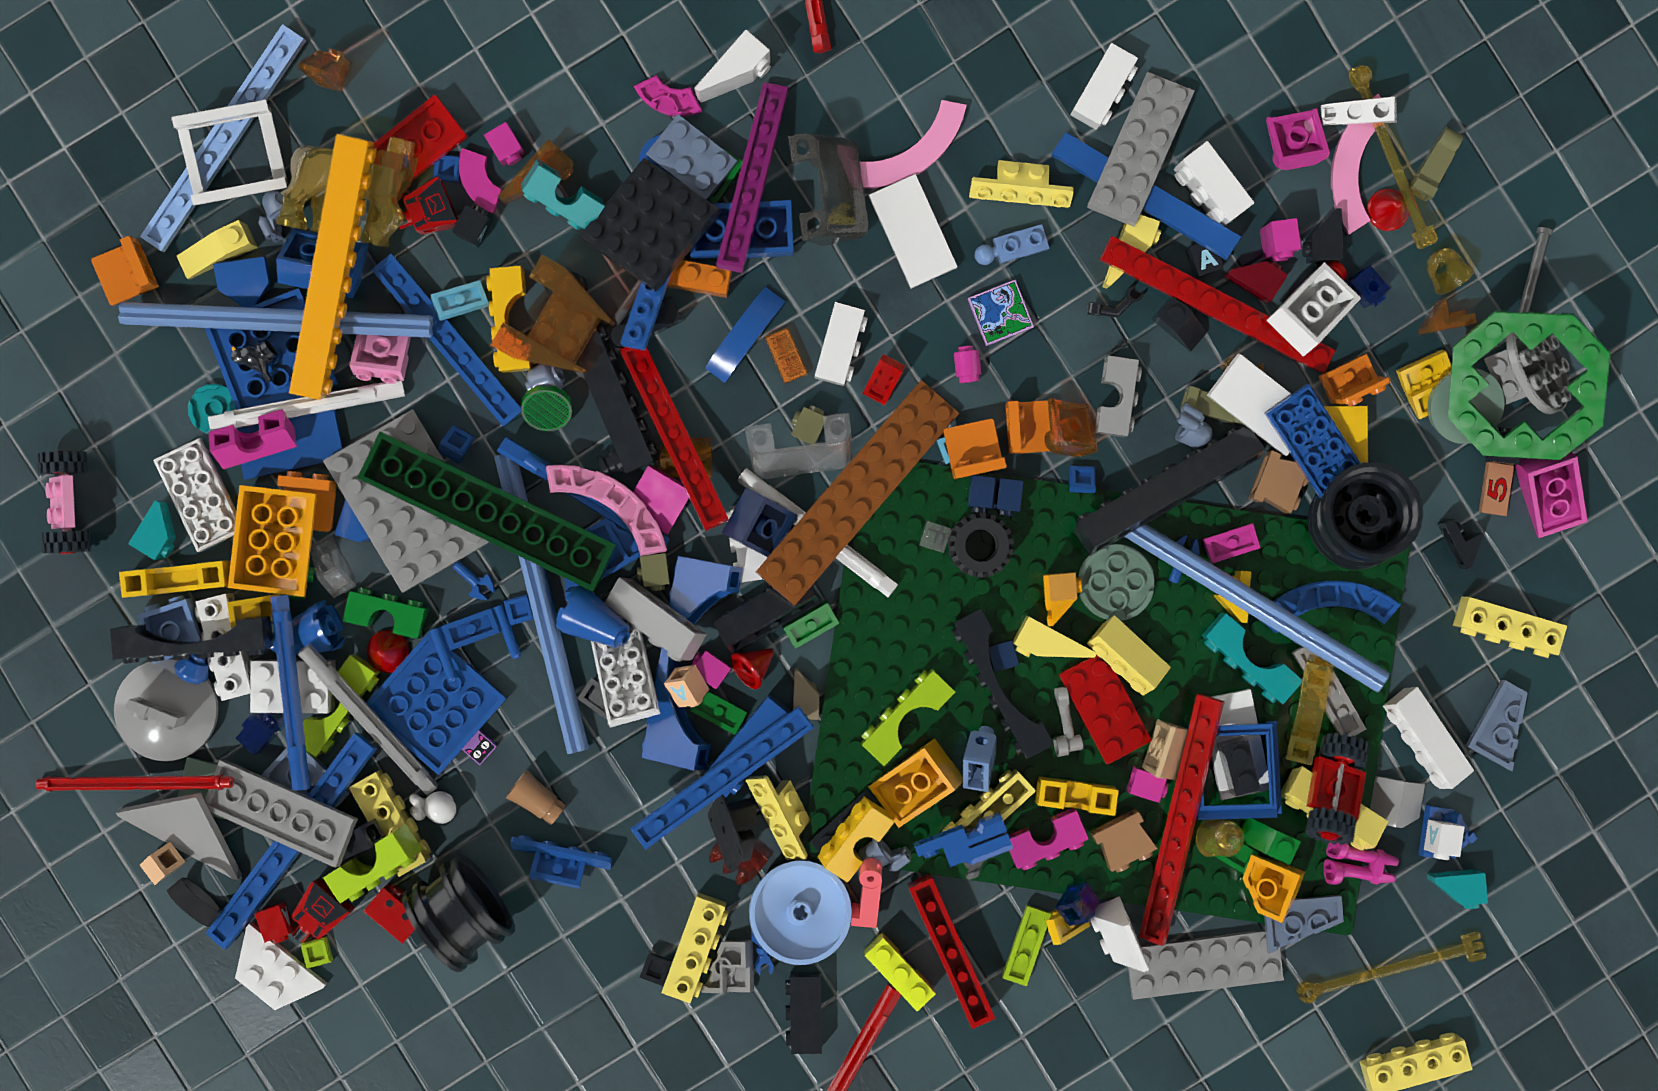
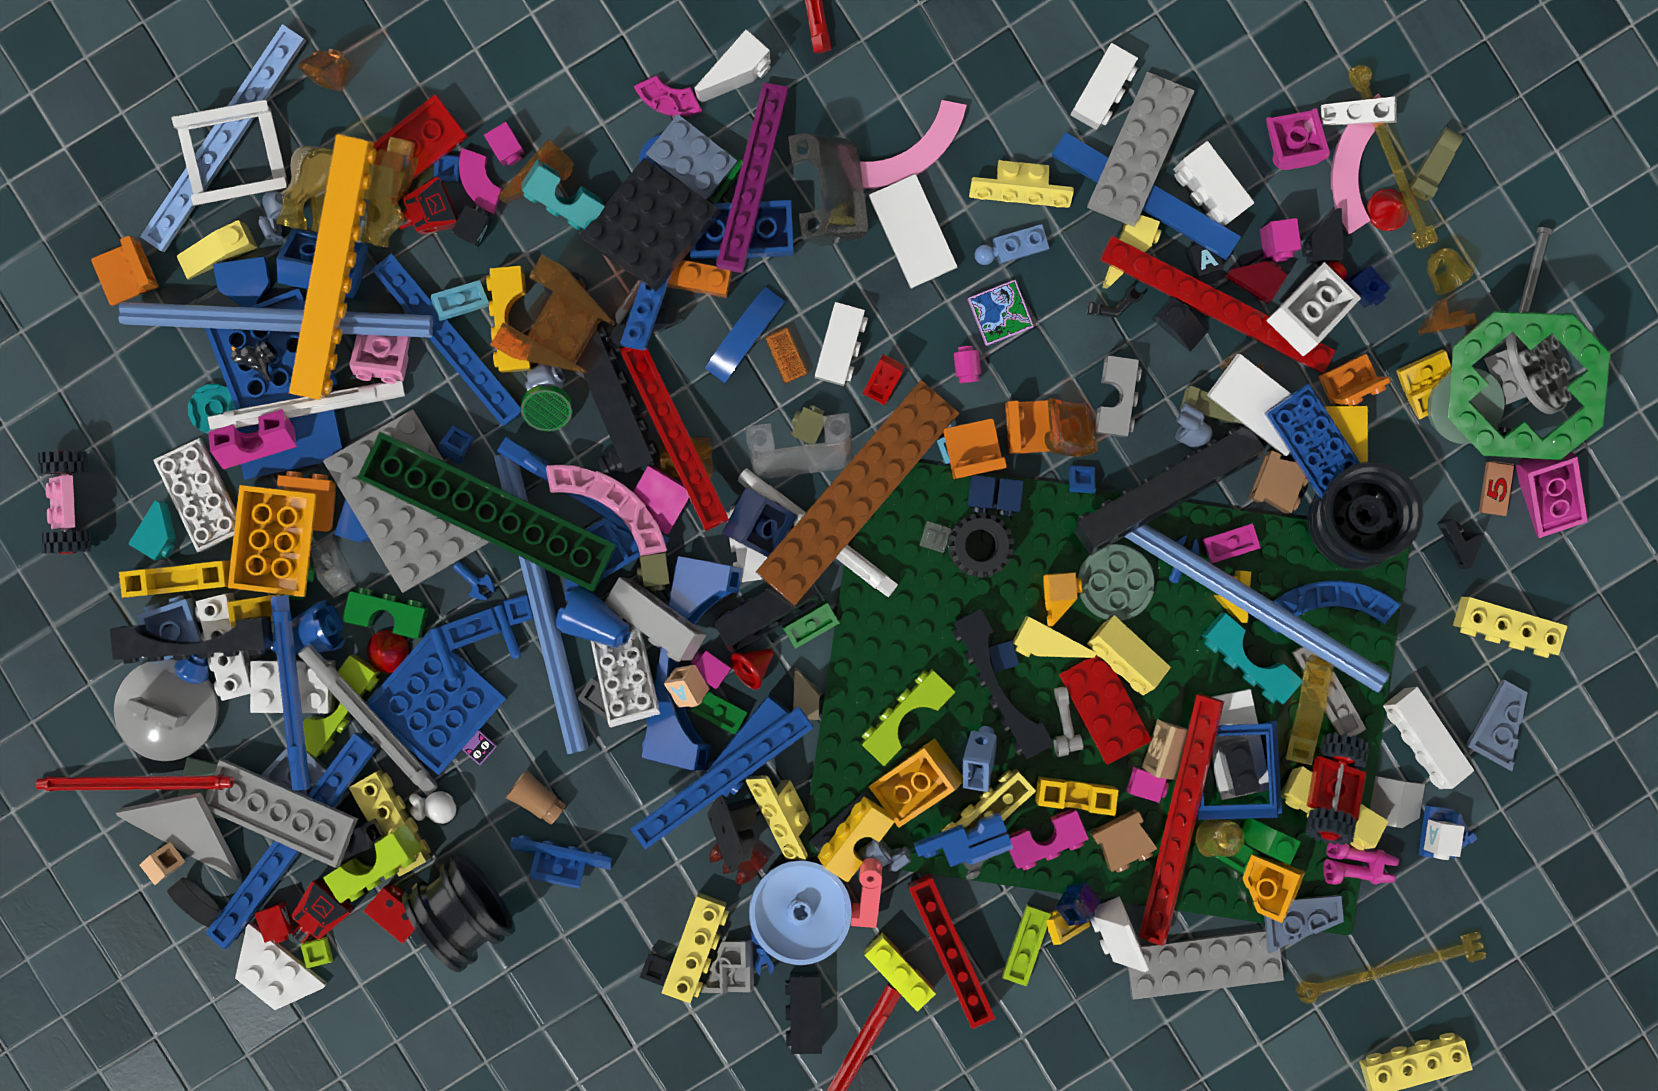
clear blue brick [235,713,281,755] -> none
teal slope [1427,869,1488,909] -> none

